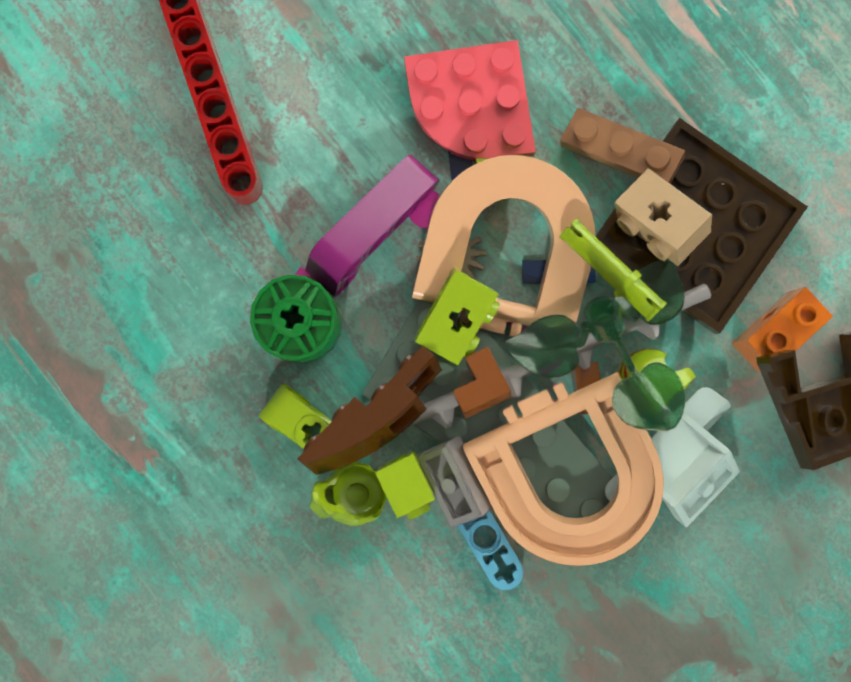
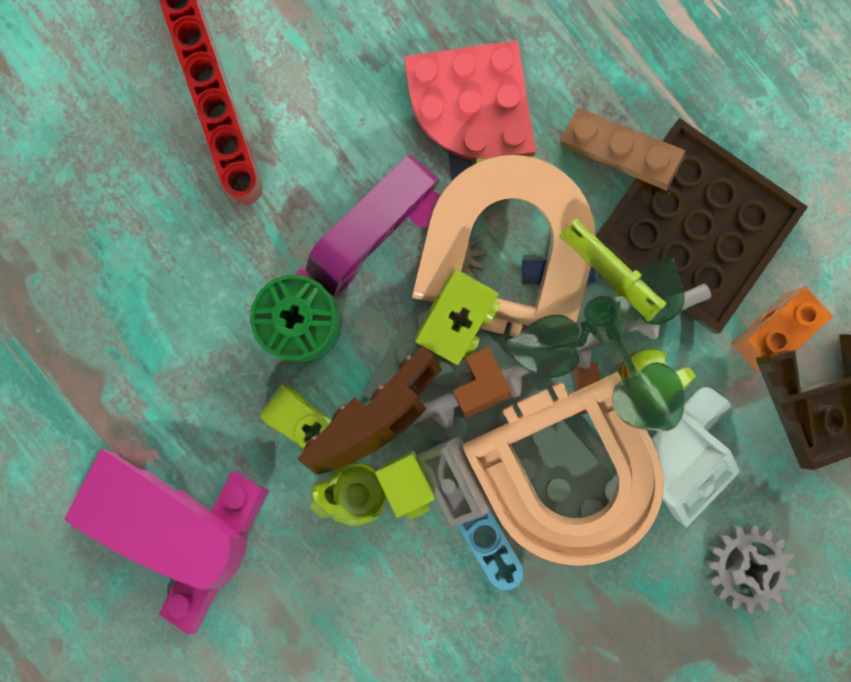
tan brick [614,168,712,266] -> none
none -> dark pink slope [64,449,270,635]
none -> light grey gear [703,523,796,613]

